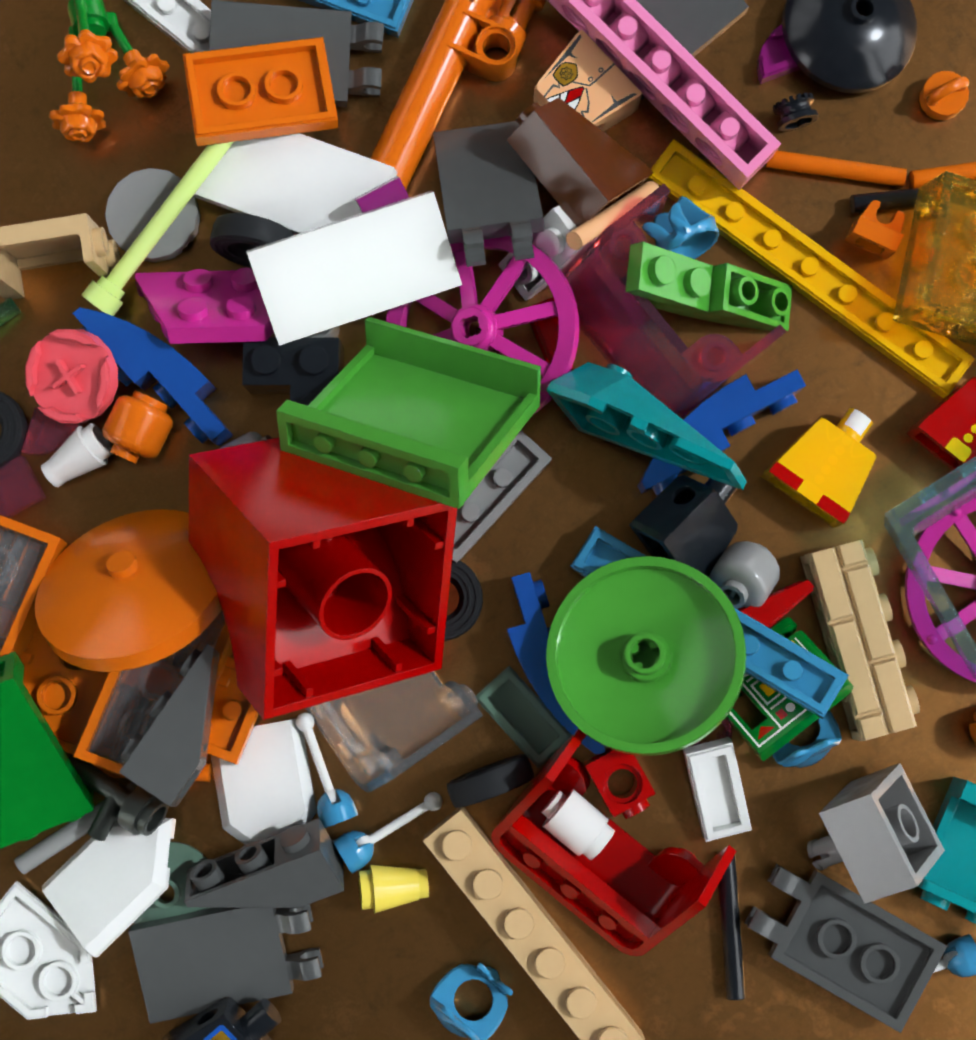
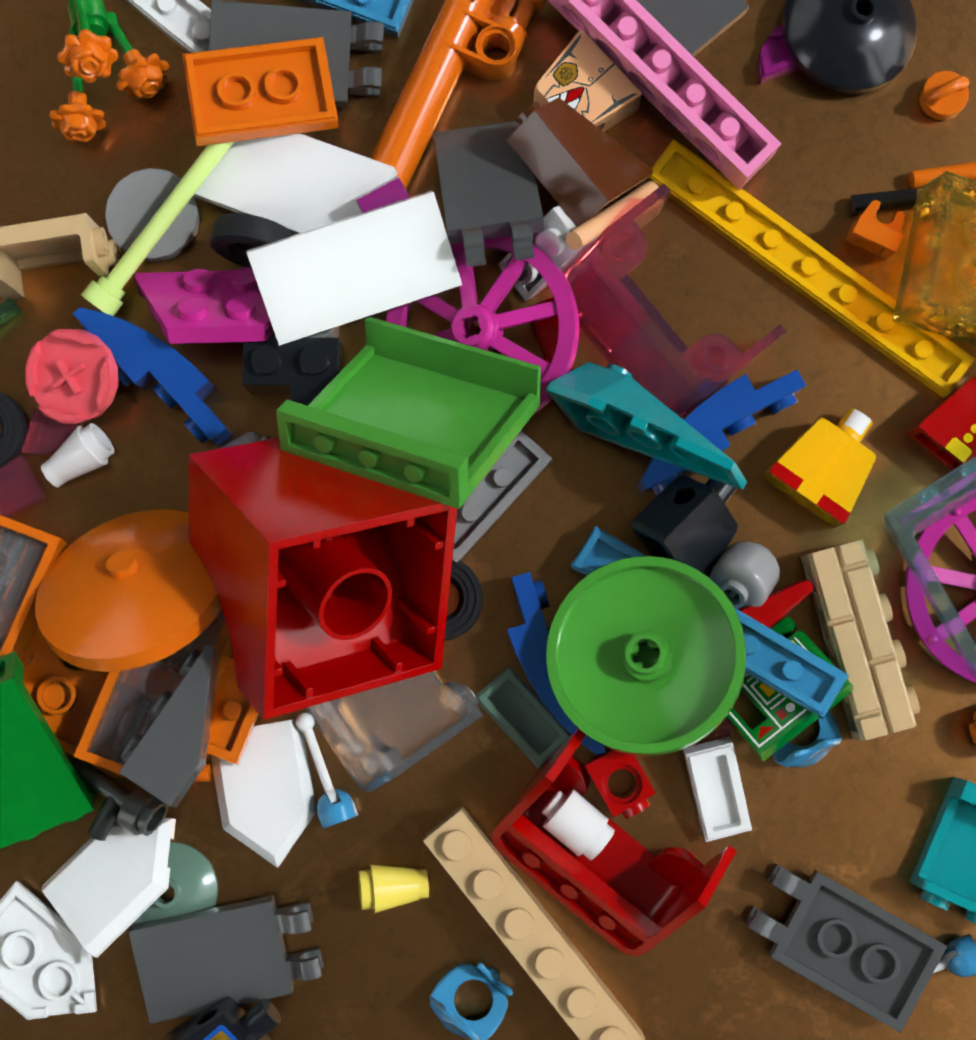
light grey bar [14,782,138,874] -> none
orange head [102,390,173,464] -> none
dark grey slope [184,818,344,908] -> none
hinge [333,792,443,874] -> none
black tyre [447,754,534,808] -> none
bright green slope [625,242,792,332] -> none
dark azure piece [642,196,720,259] -> none
black bar [716,851,746,1000] -> none
orange bar [765,150,907,187] -> none
black bush [773,93,819,132] -> none
light grey brick [807,763,945,904] -> none

